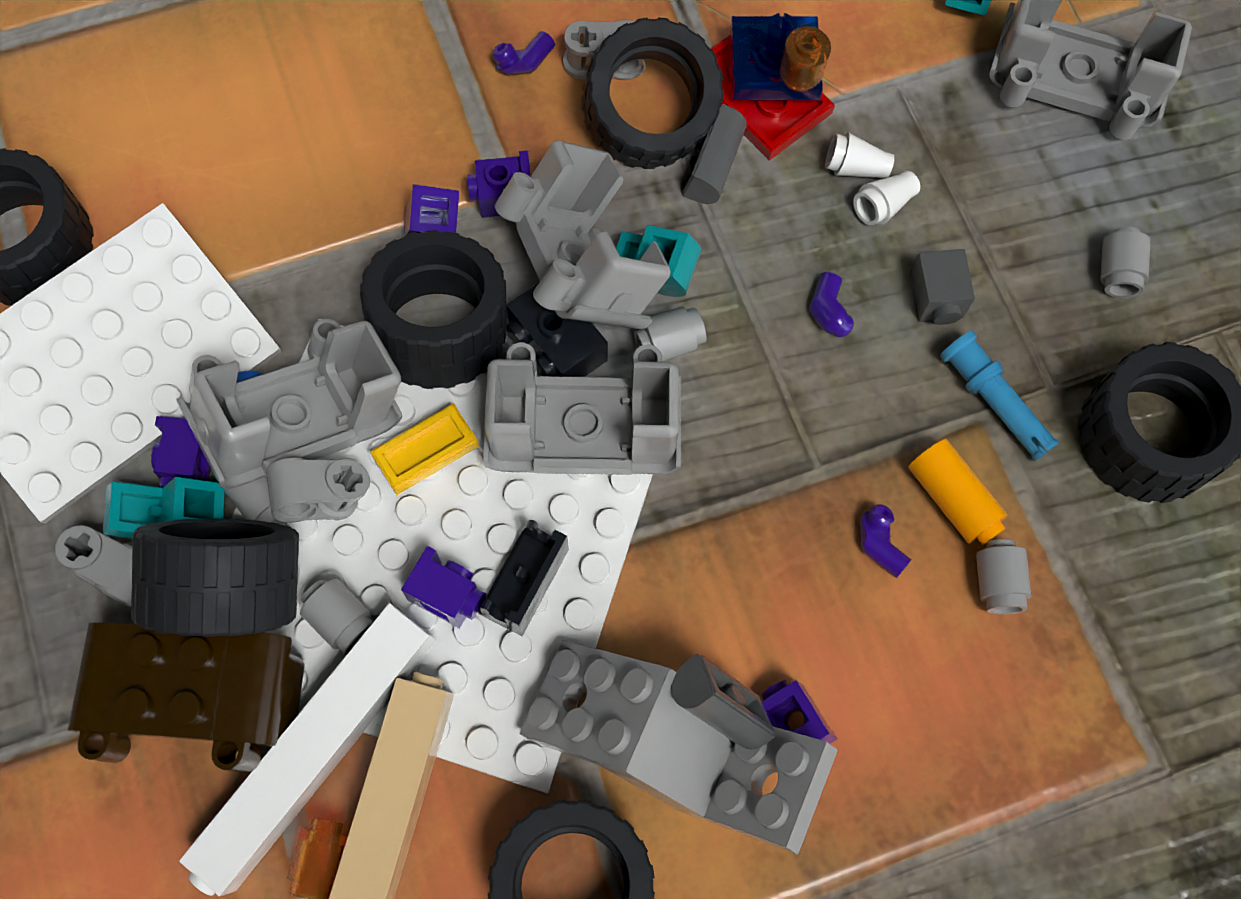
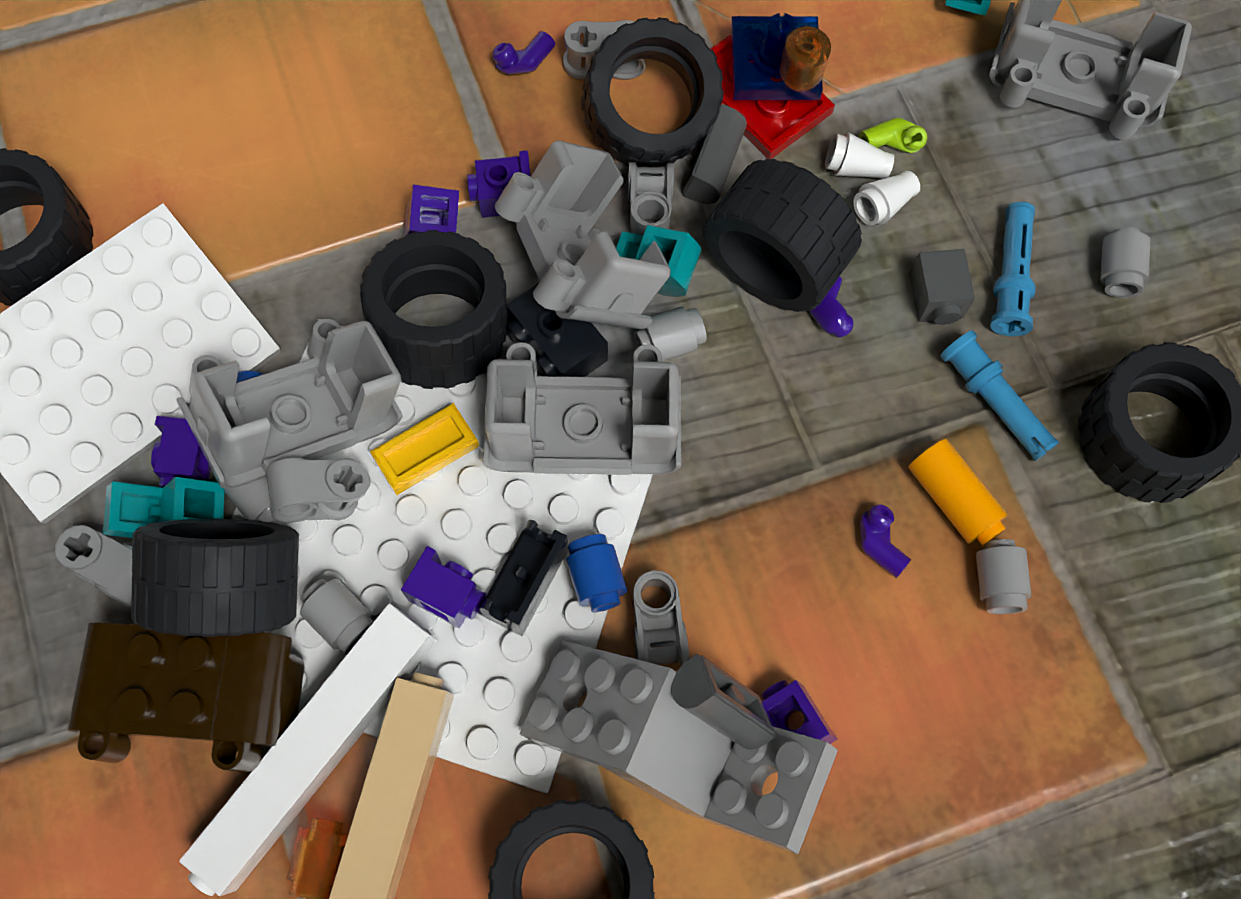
none -> blue brick [566,534,627,613]
none -> light grey piece [628,162,674,235]
none -> light grey piece [632,570,689,666]
none -> black tyre [703,159,862,312]
none -> lime arm [858,118,928,153]
none -> dark azure pin [990,202,1036,336]

